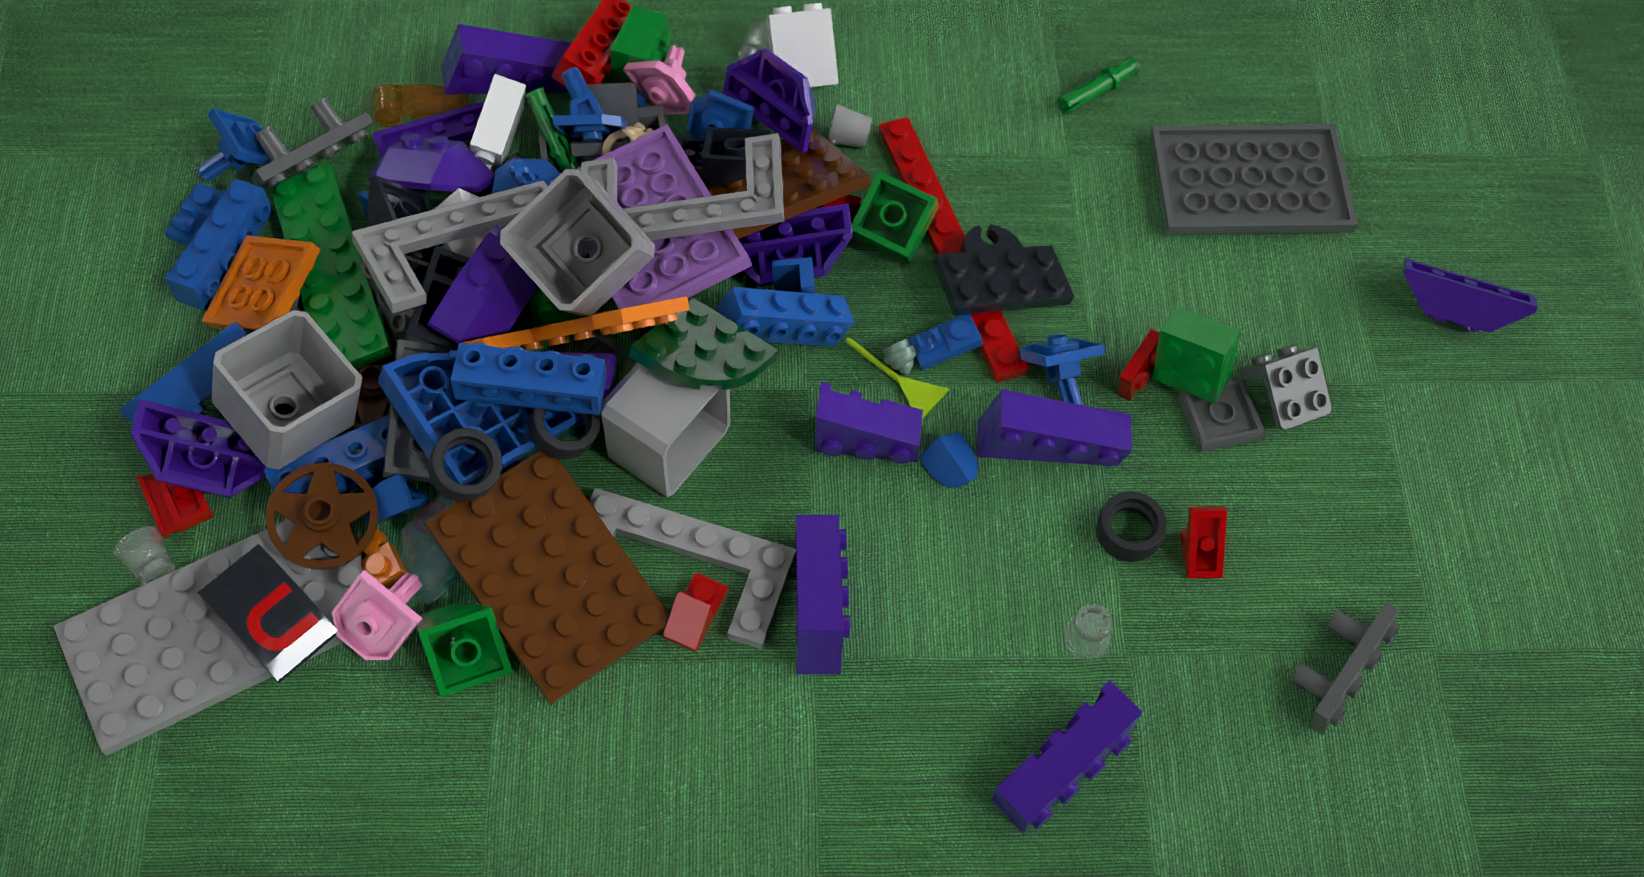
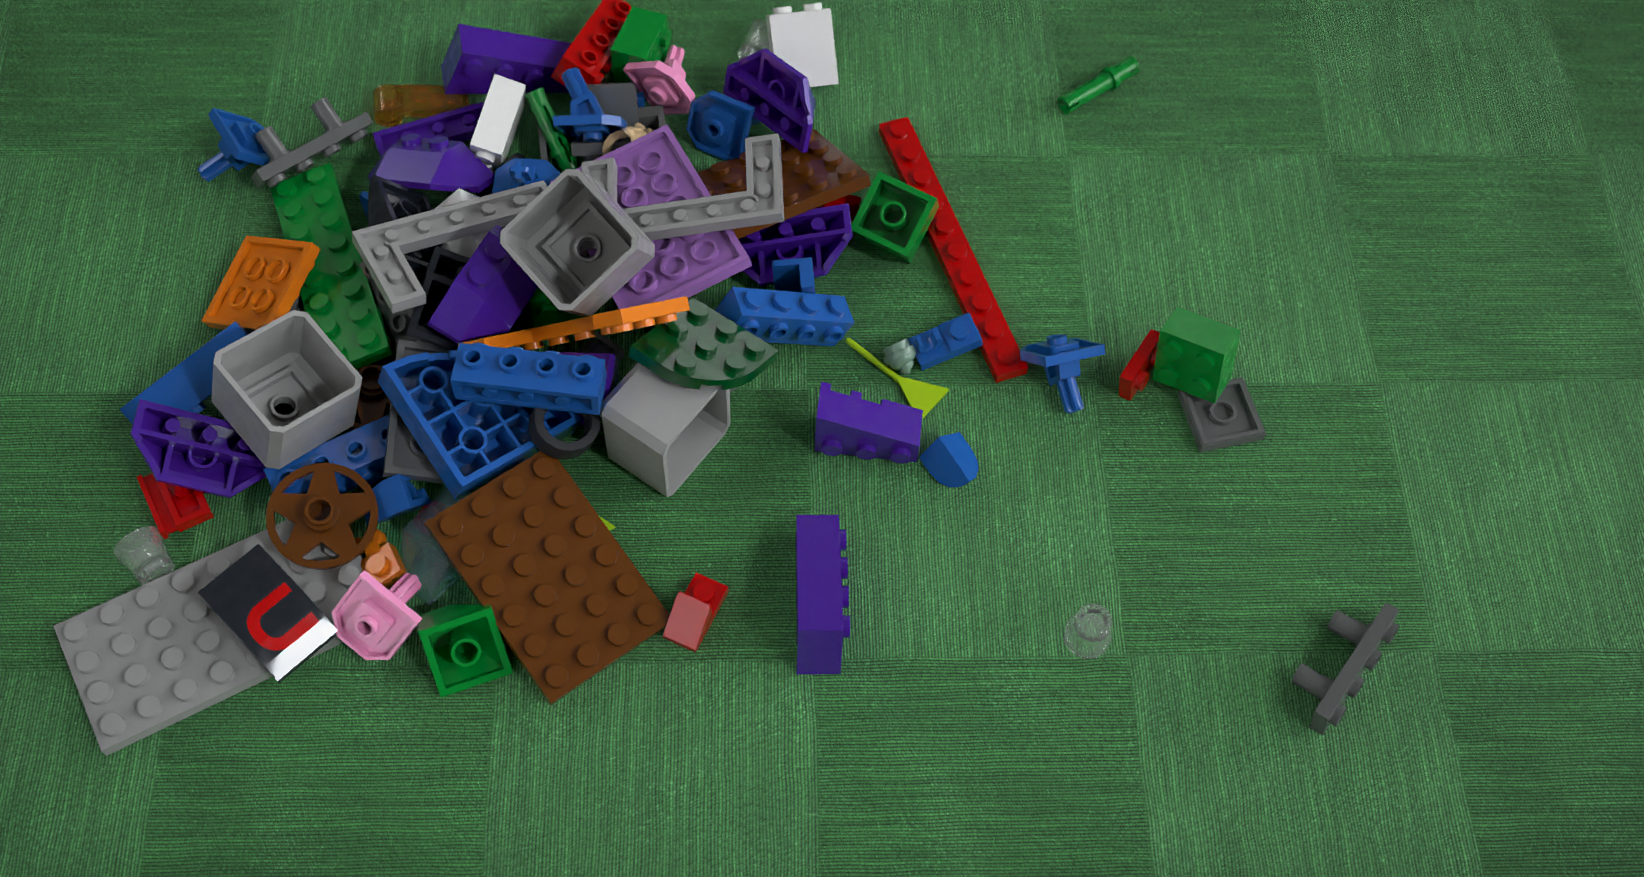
blue brick [165,179,273,312] -> none
blue plate [165,182,225,245] -> none
black tyre [428,428,503,502] -> none
light grey plate [589,488,796,649] -> none
black slope [676,127,771,188] -> none
light grey piece [828,104,872,148] -> none
black plate [932,224,1075,316] -> none
dark purple wedge [977,389,1132,467] -> none
dark purple wedge [991,679,1143,834] -> none
black tyre [1096,491,1167,562] -> none
dark grey plate [1150,124,1358,234] -> none
red slope [1180,506,1227,579] -> none
bracket [1239,344,1332,430] -> none
dark purple wedge [1403,258,1538,333] -> none

